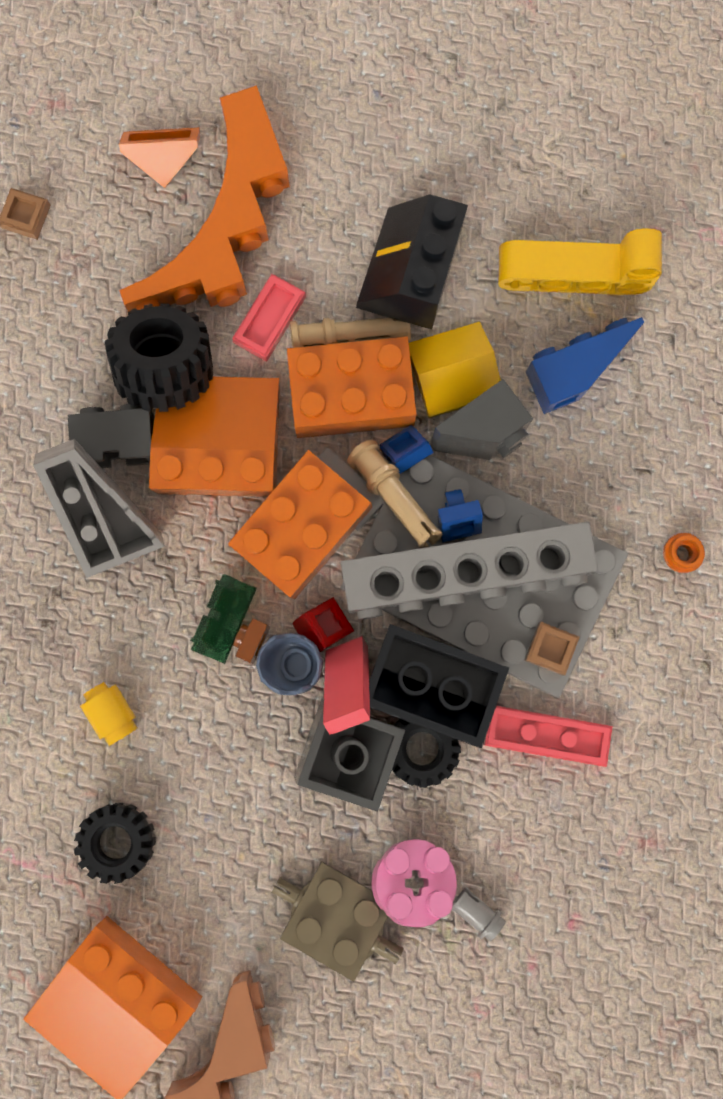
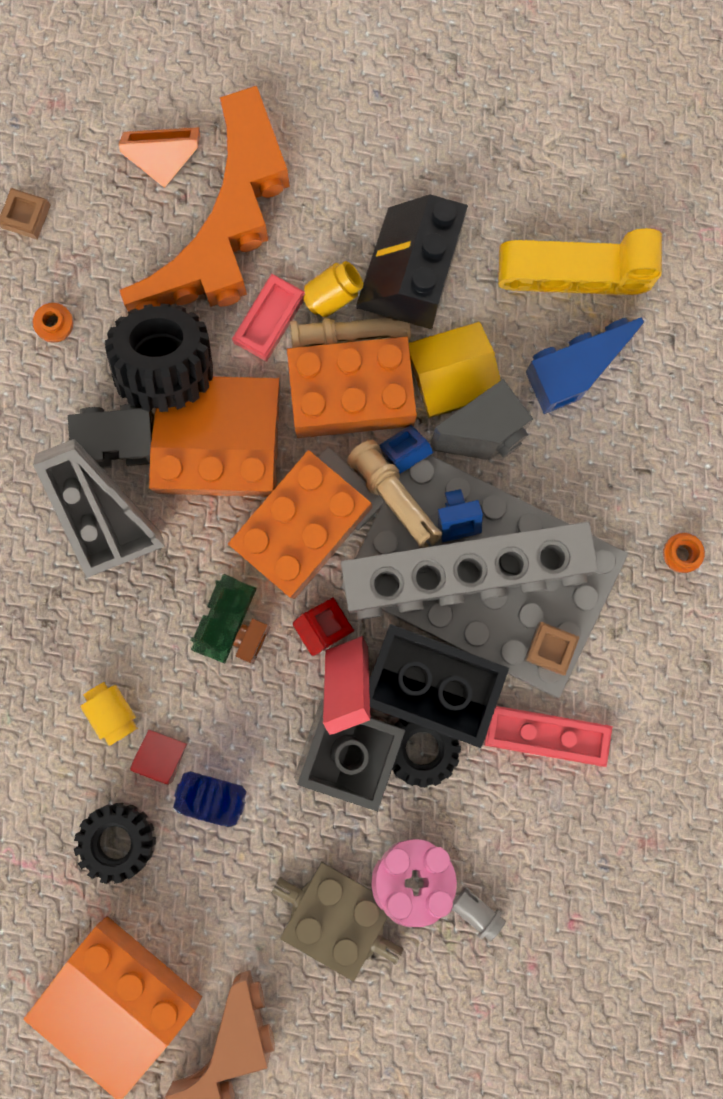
sand blue hair [256,633,323,696] -> none
none -> orange plate [33,303,74,342]
none -> red slope [130,729,187,785]
none -> clear blue gear [173,771,247,827]
none -> yellow brick [304,261,363,318]

